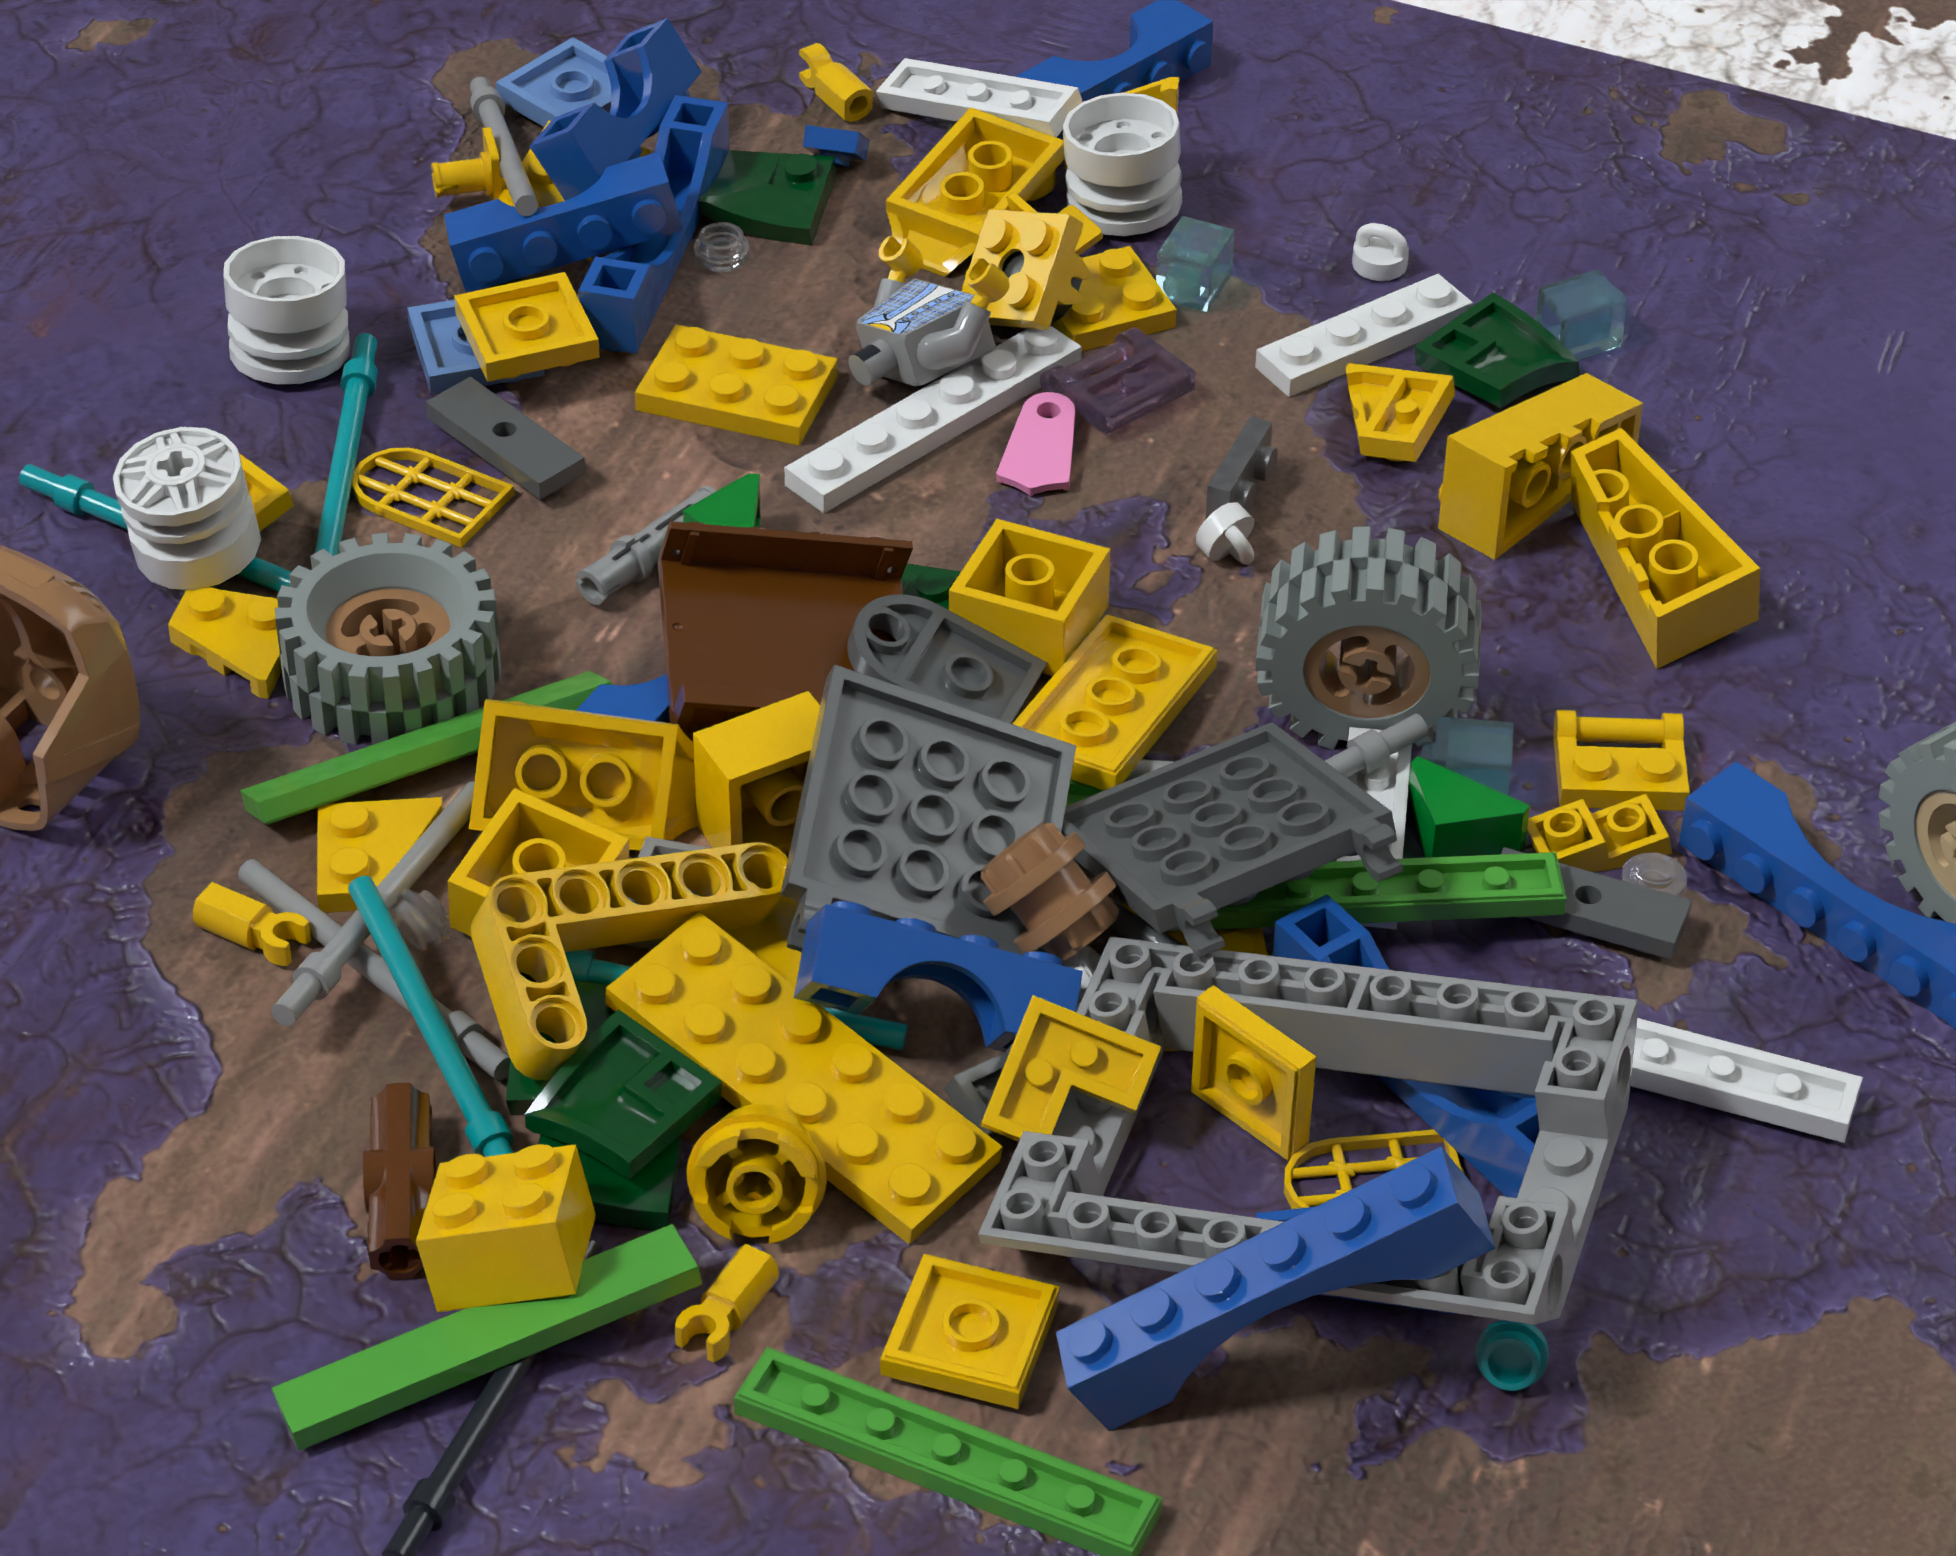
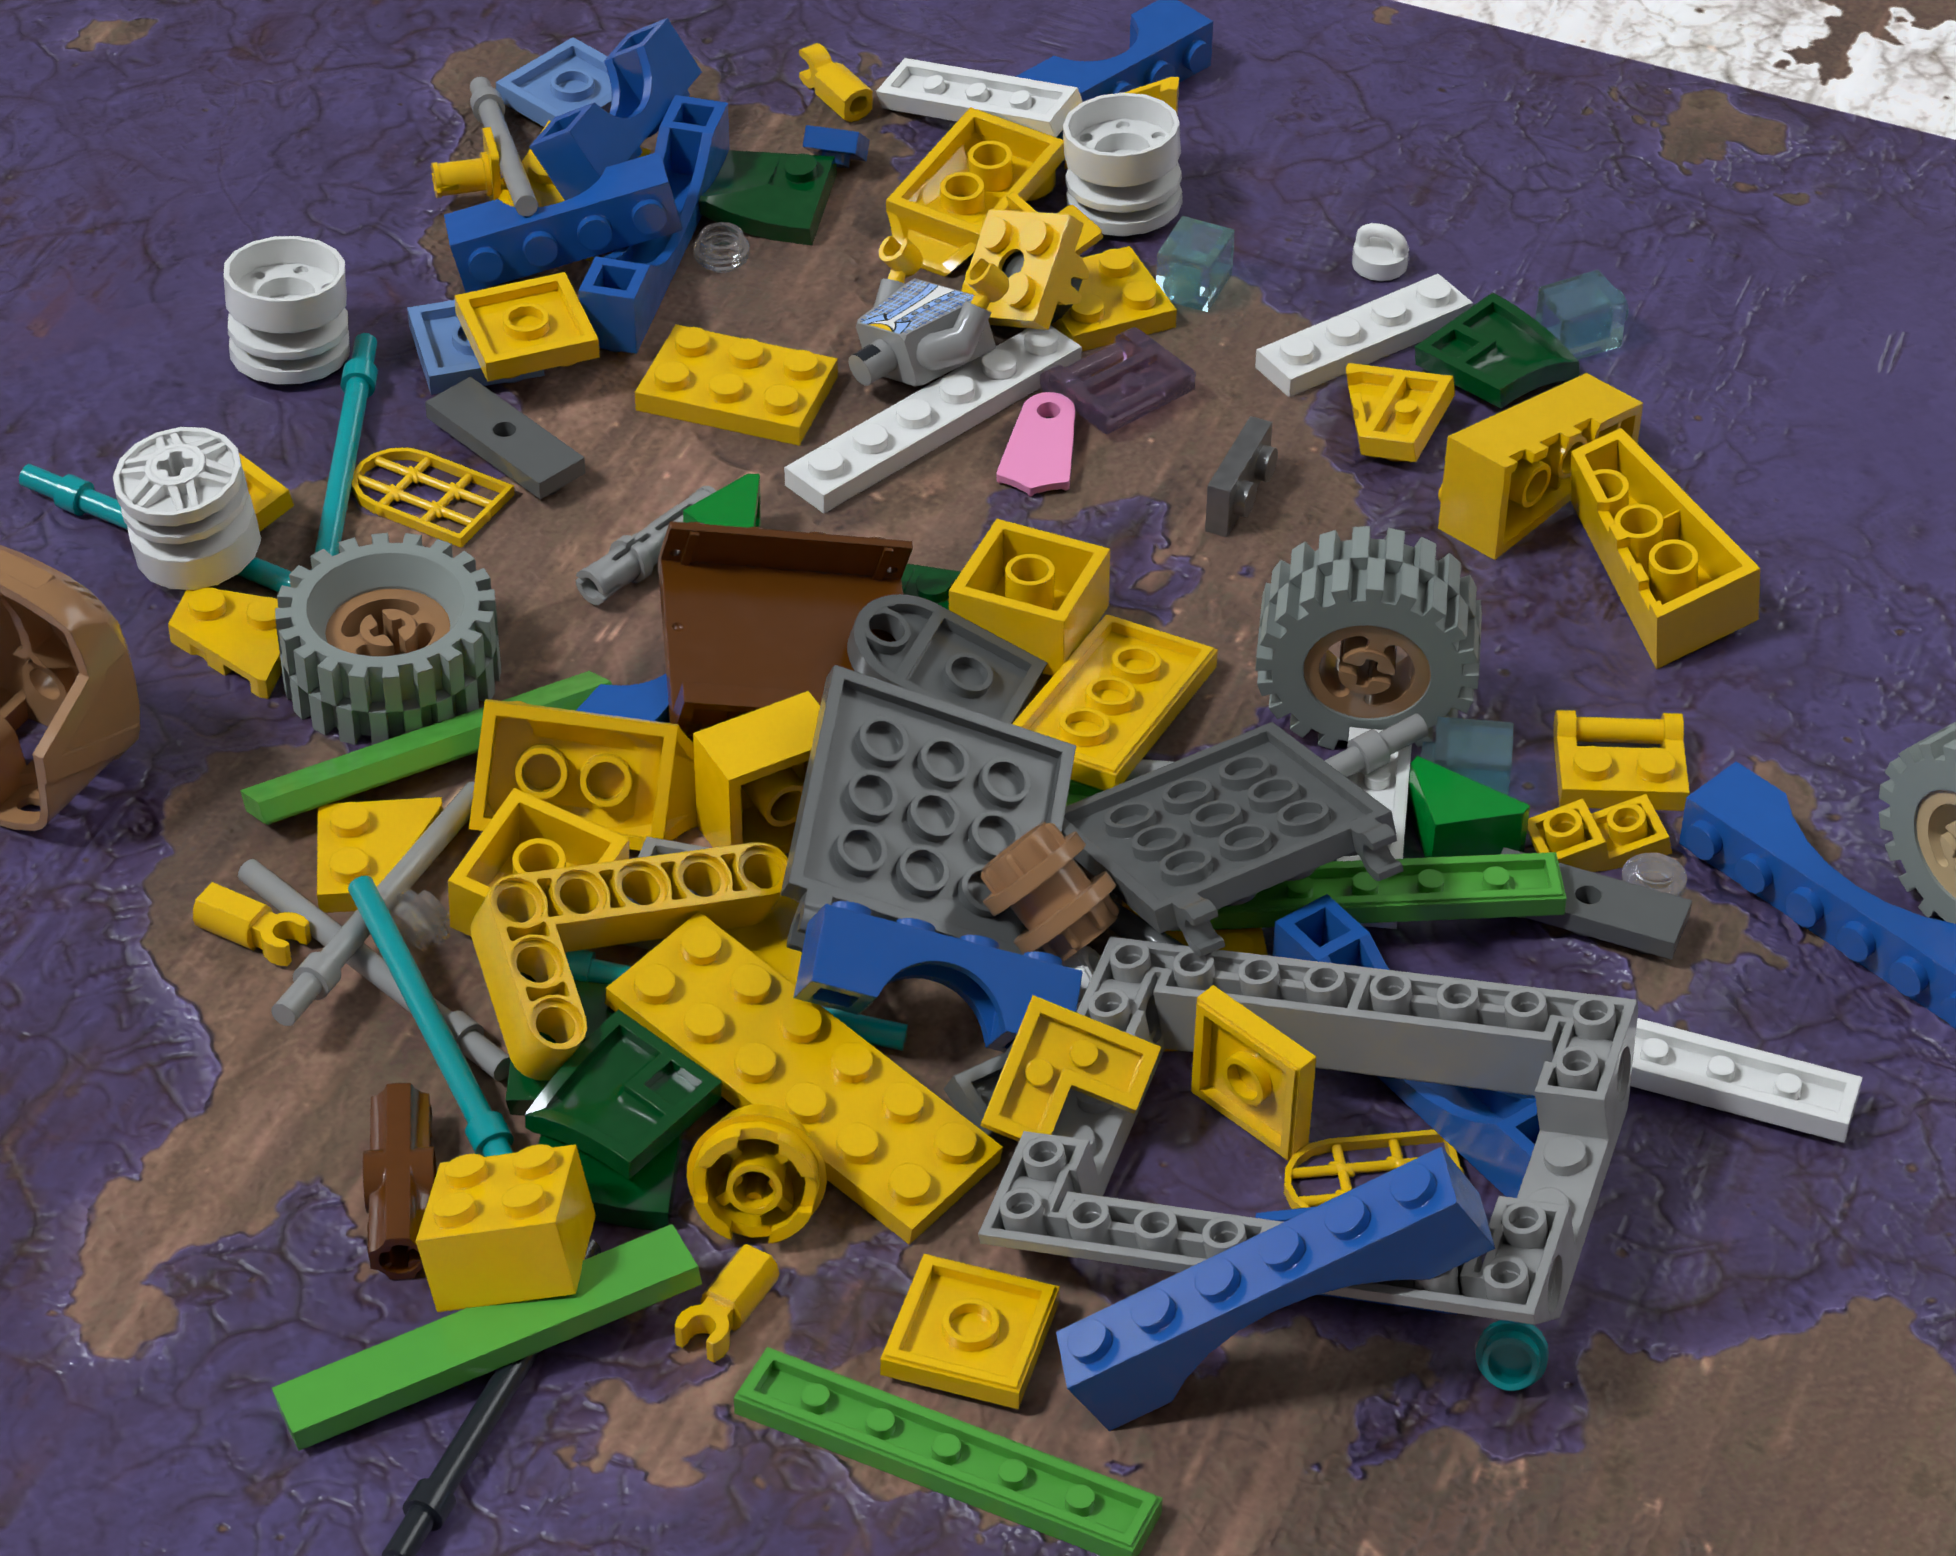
white tile [1196,502,1255,565] -> none

